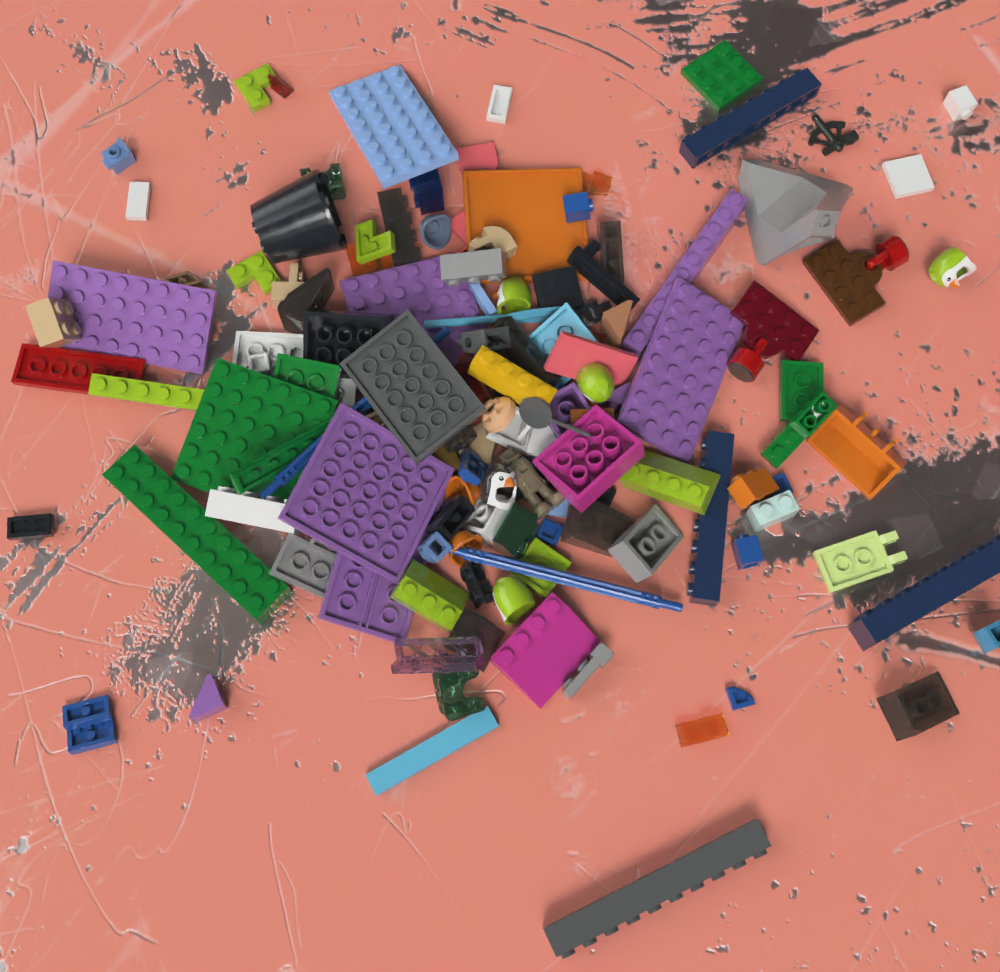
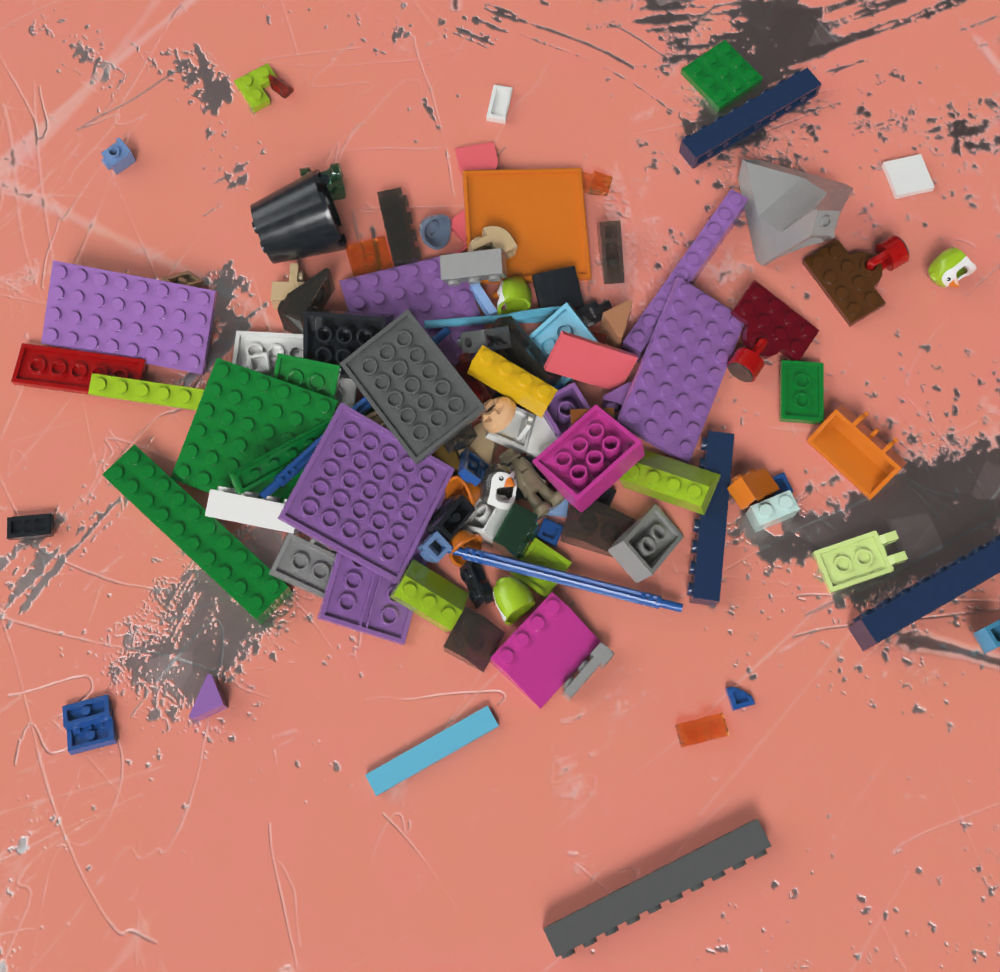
tan brick [25,297,82,348] -> none
white tile [125,182,151,221] -> none
lime plate [226,251,282,295] -> none
light blue plate [329,64,459,189] -> none
lime plate [355,219,396,264] -> none
fence [391,636,485,674] -> none
clear blue brick [408,168,444,215] -> none
clear green piece [432,663,486,721] -> none
dark grey piece [519,397,591,437] -> none
blue brick [563,192,594,223] -> none
black piece [566,240,640,312] -> none
lime piece [576,362,614,407] -> none
blue brick [731,534,764,570] -> none
green slope [760,391,838,469] -> none
pearl dark grey piece [808,114,859,156] -> none
clear smoke slope [876,671,960,741] -> none
white brick [942,85,978,121] -> none

